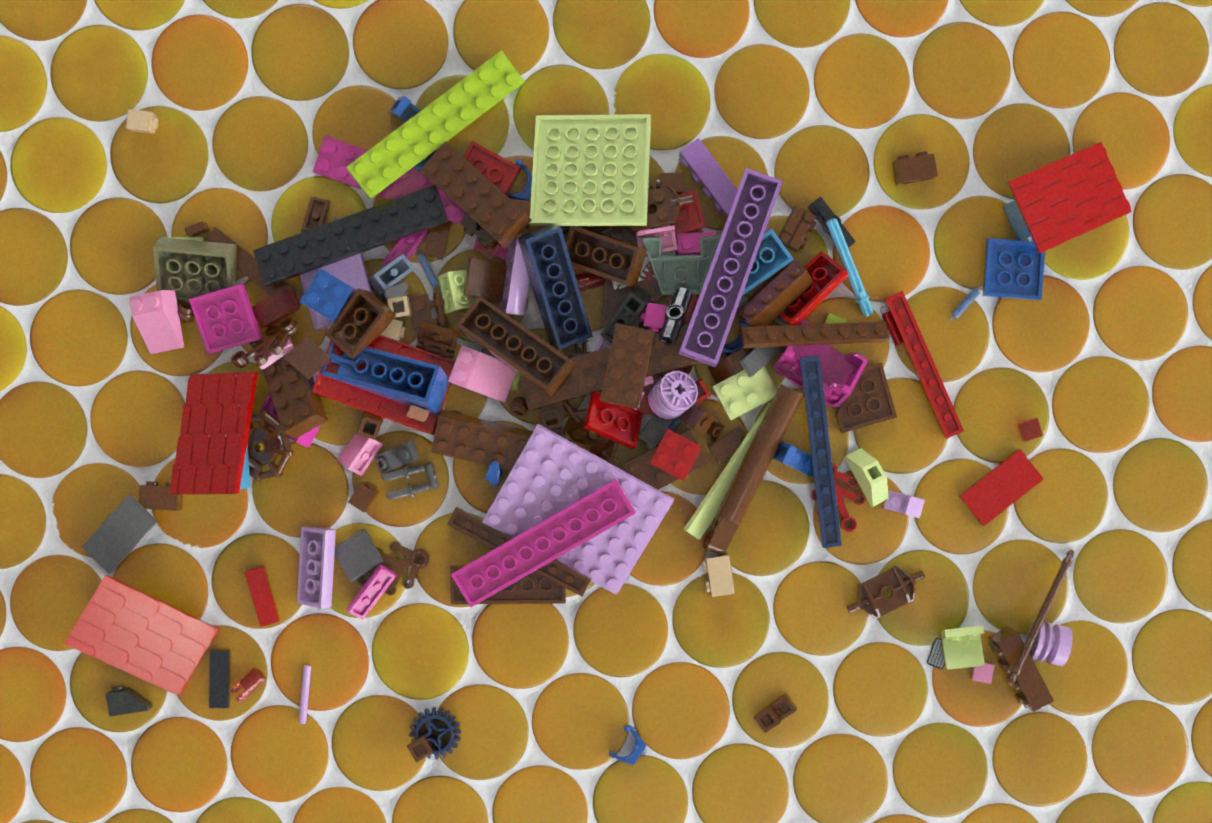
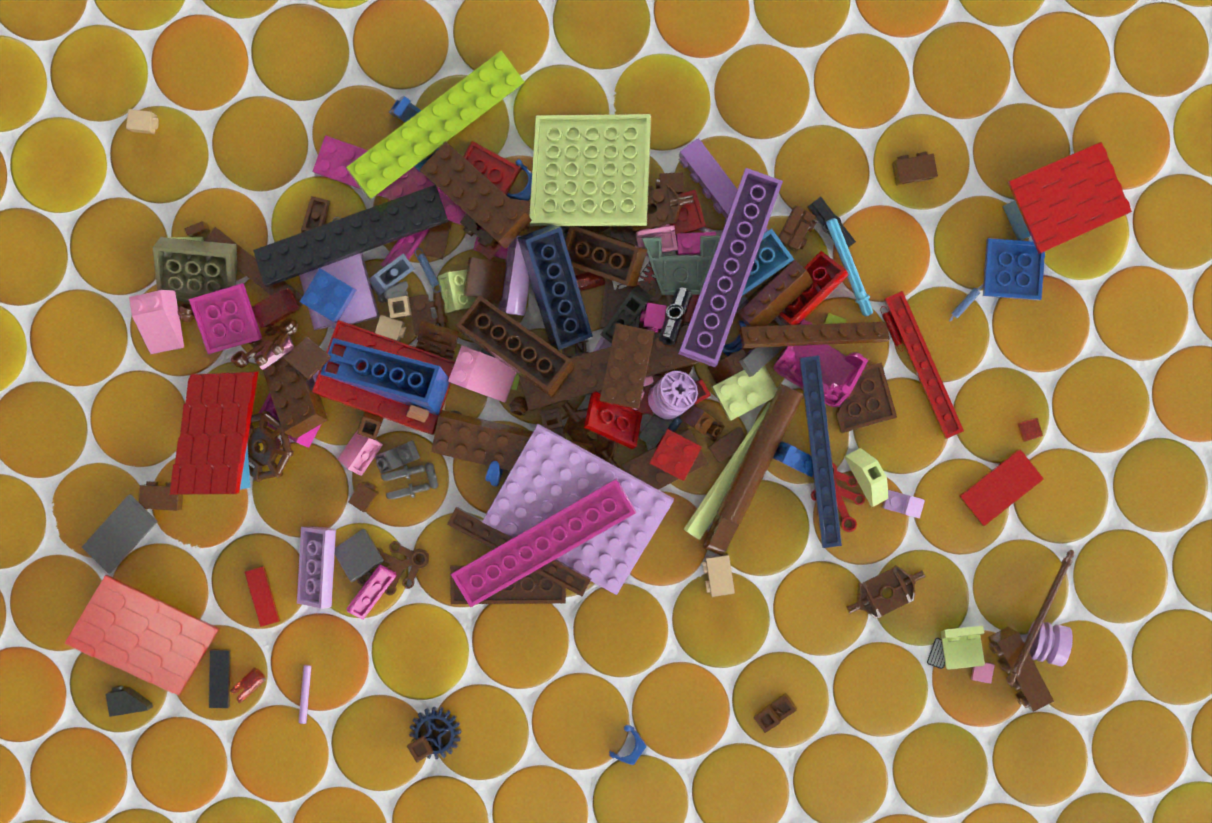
reddish brown slope [325,288,396,359] -> none

